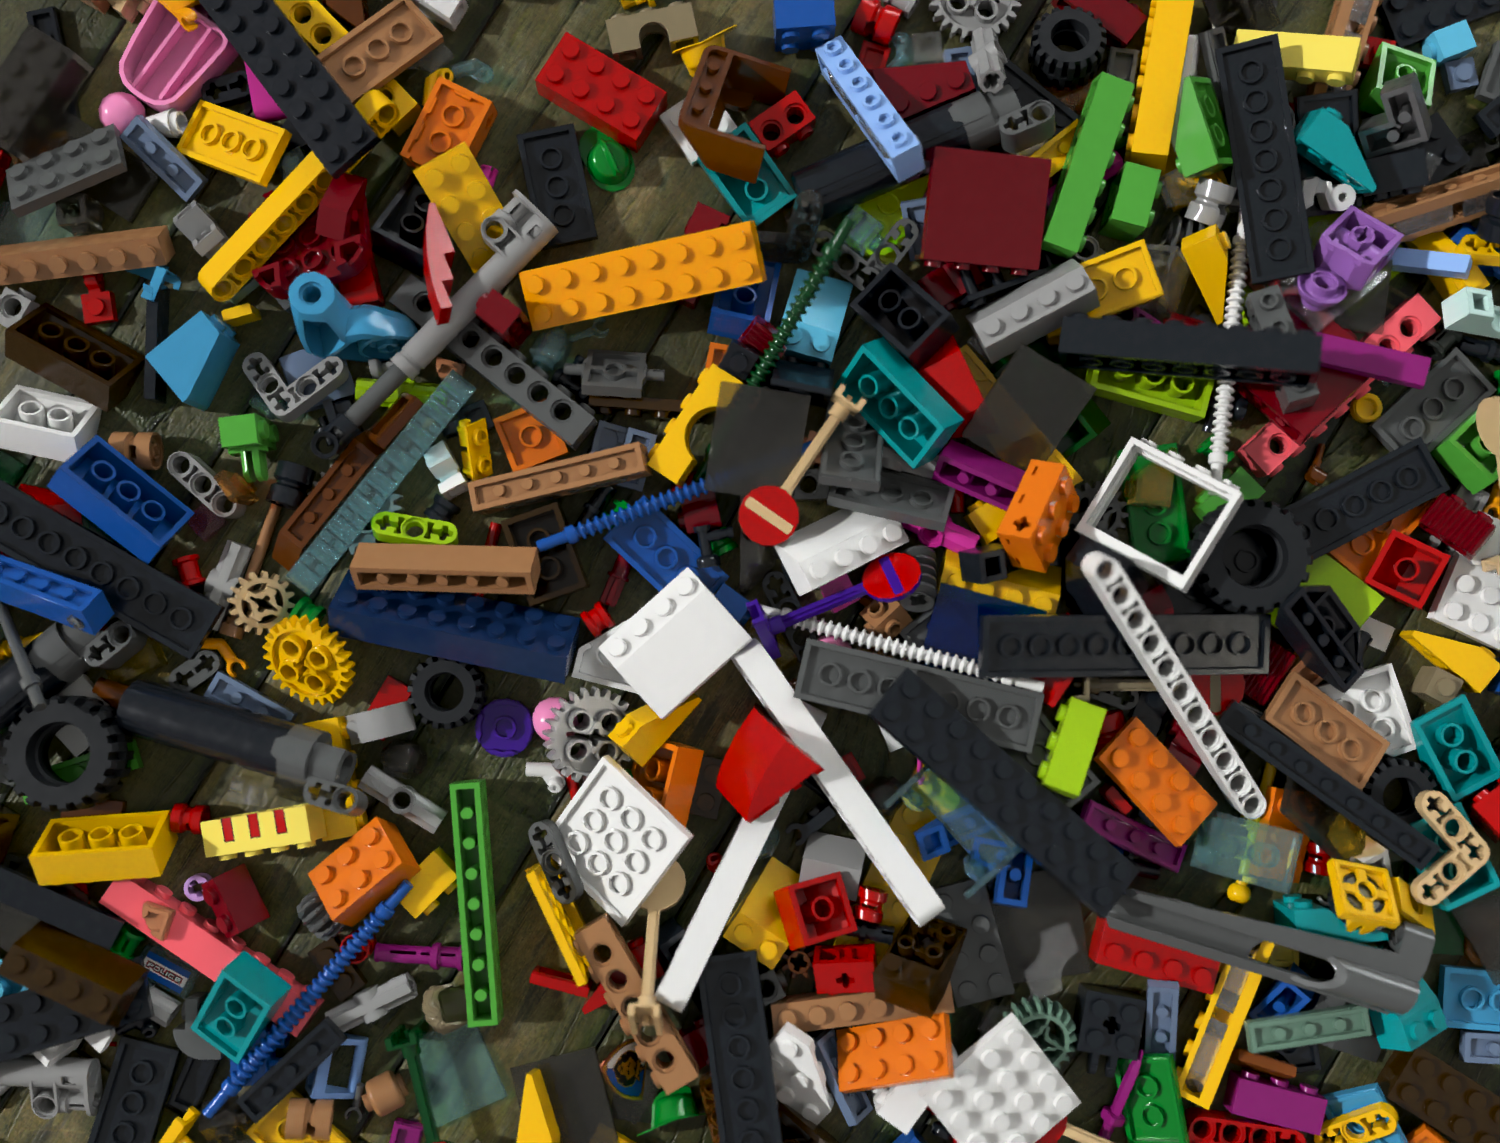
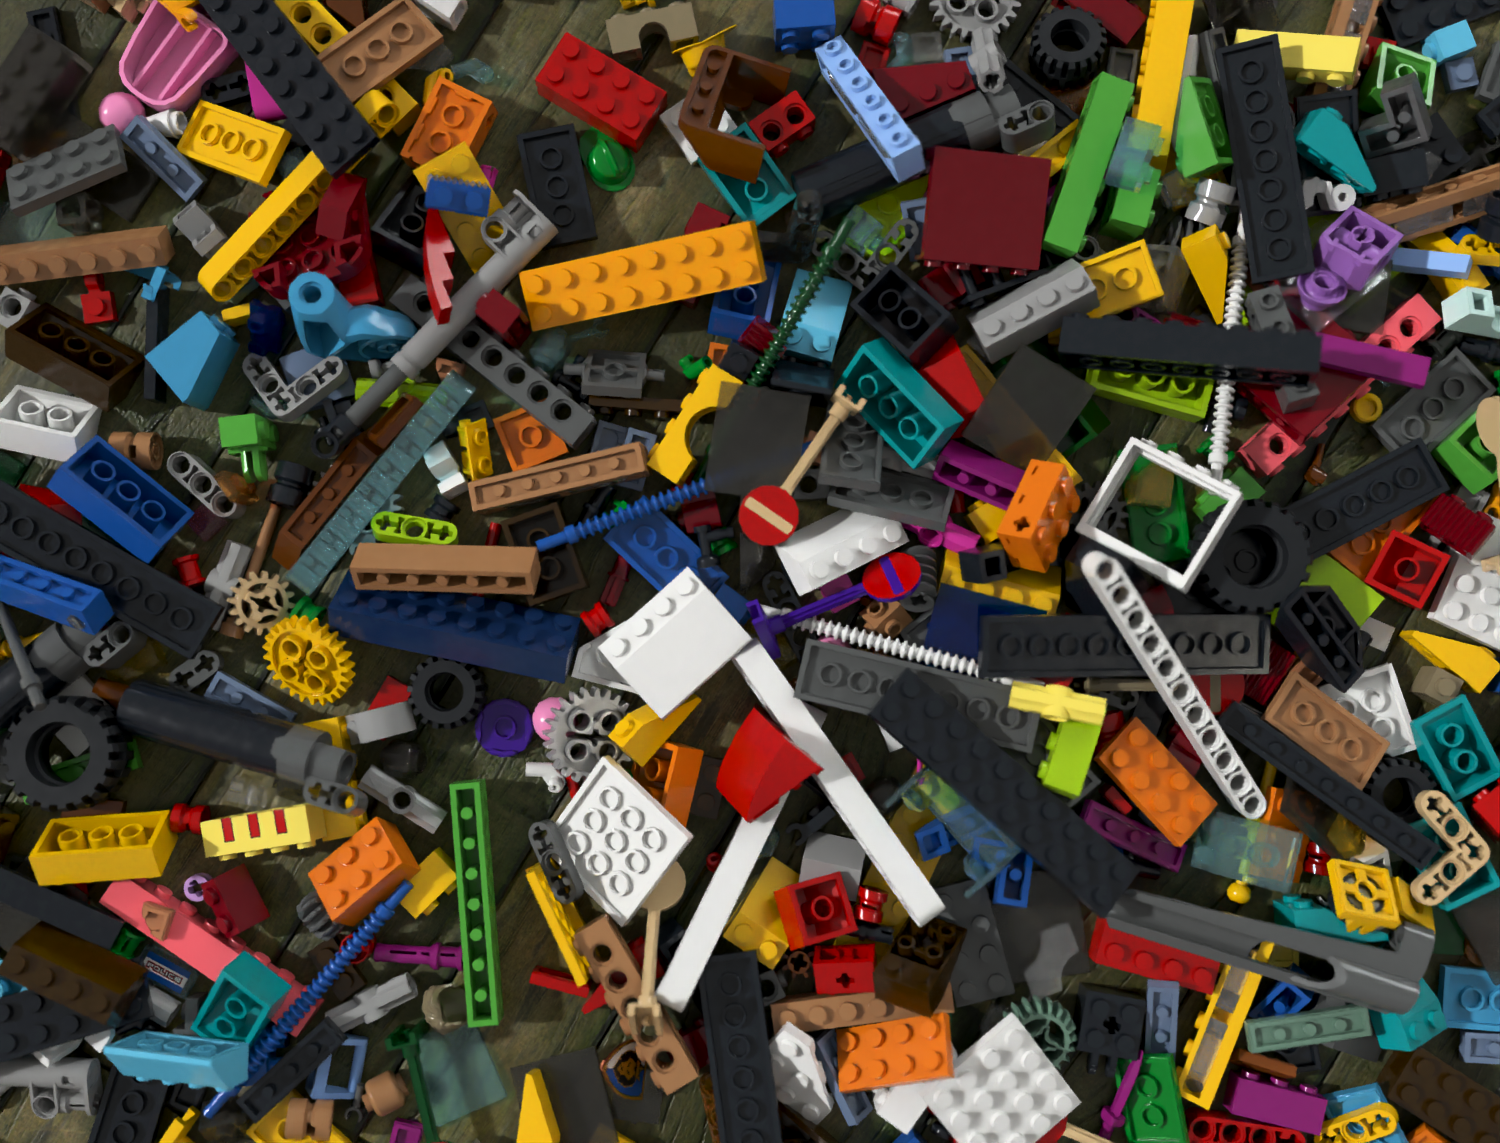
light orange arm [201,638,249,678] -> none
green piece [636,1086,707,1136] -> none
none -> medium azure slope [103,1030,249,1092]
none -> clear blue hips [248,298,286,357]
none -> blue brick [424,173,491,218]
none -> green arm [679,354,713,380]
none -> light yellow piece [1008,680,1106,726]
none -> clear light blue brick [1104,116,1164,194]

